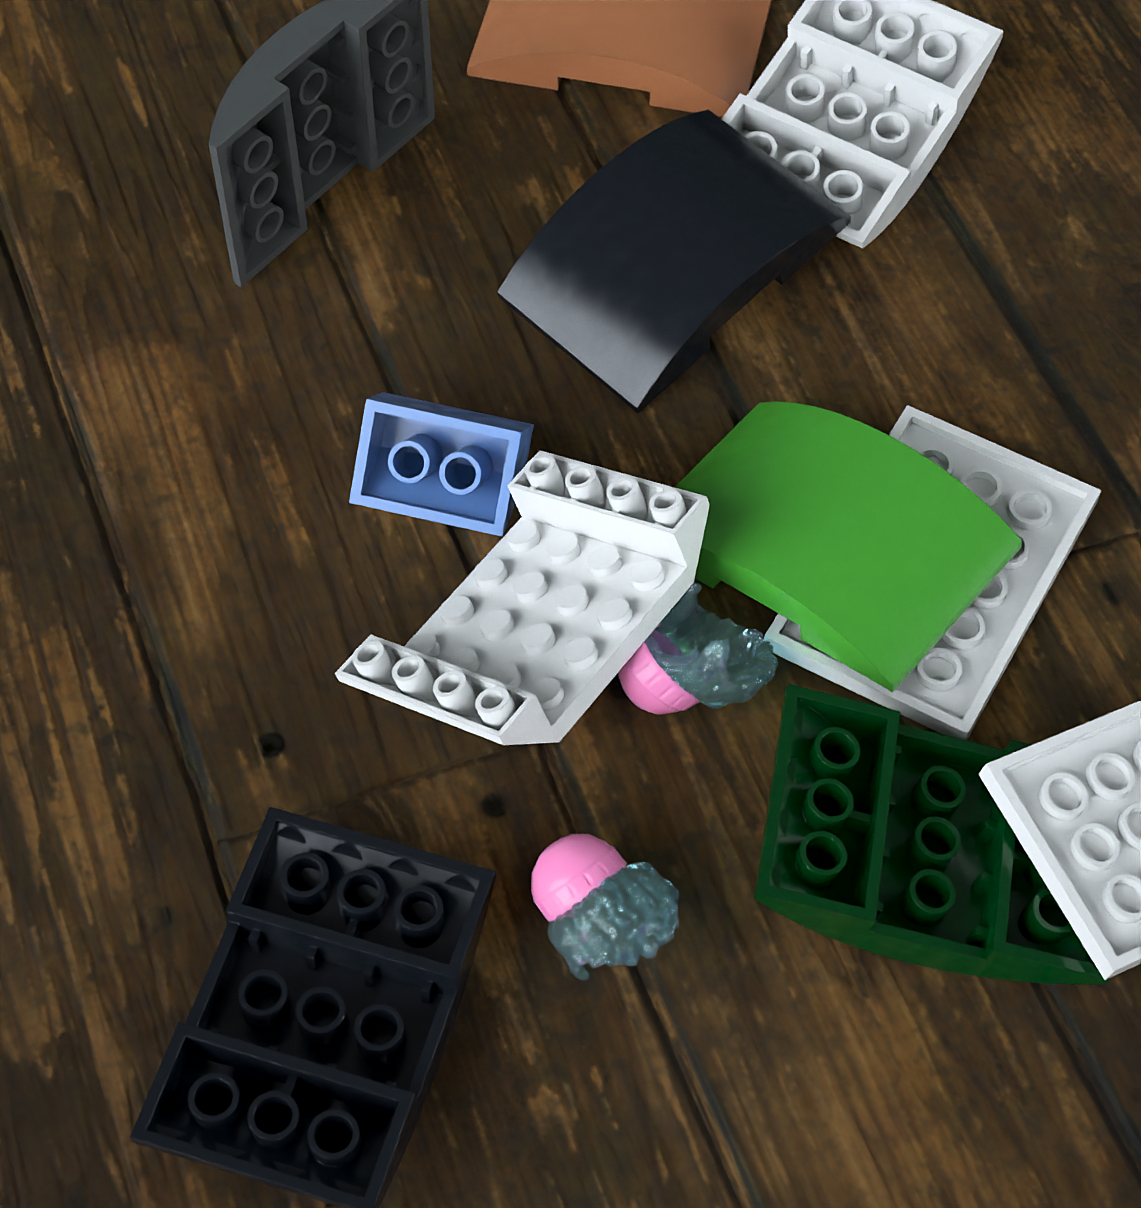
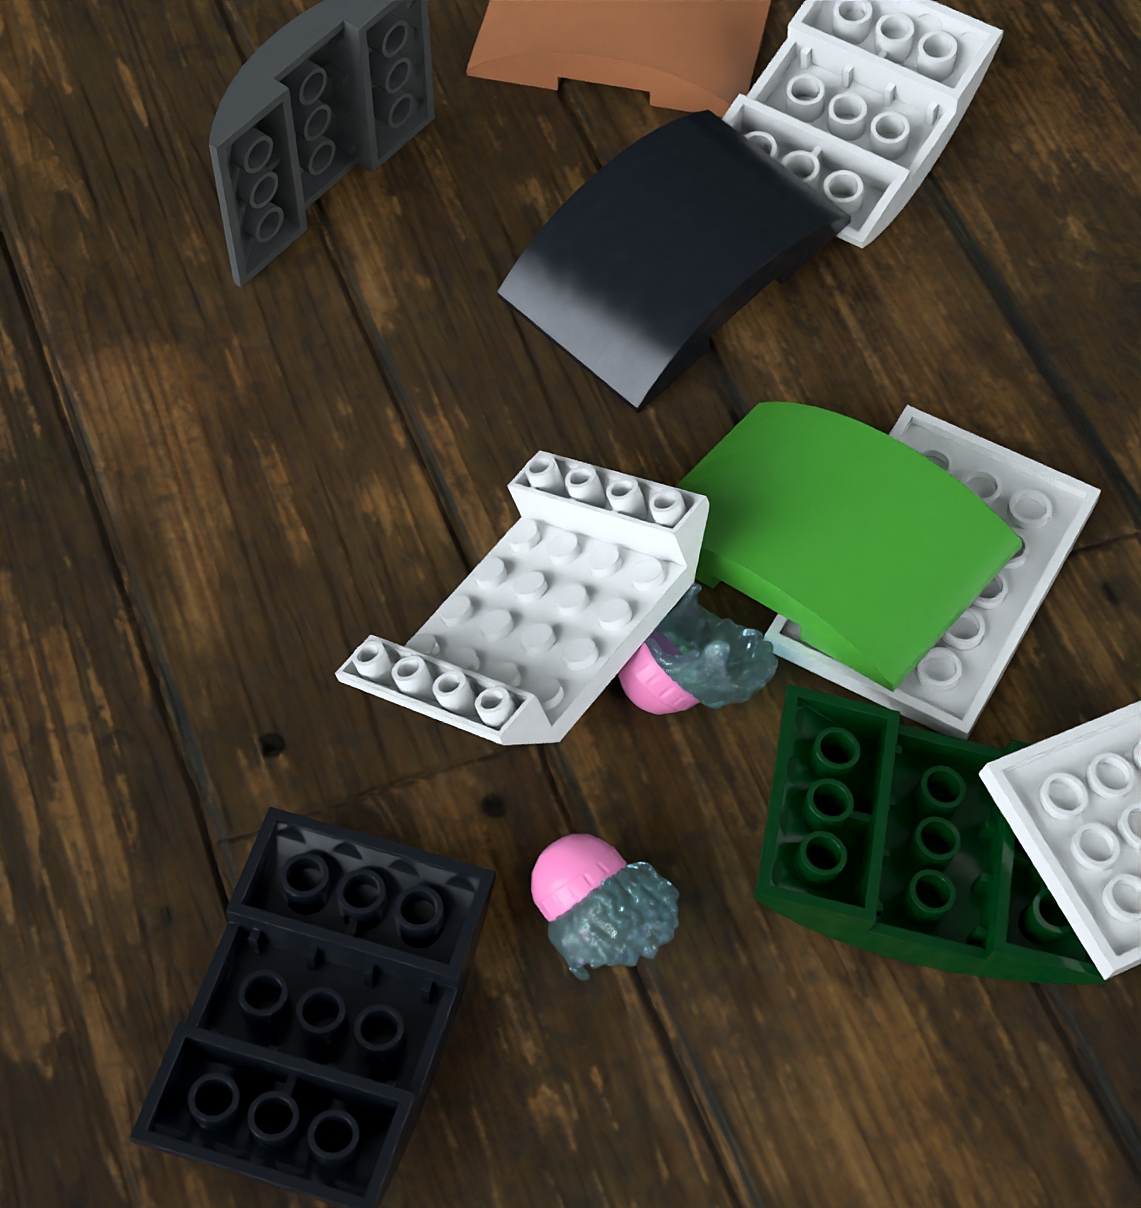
medium blue slope [349,392,534,537] -> none

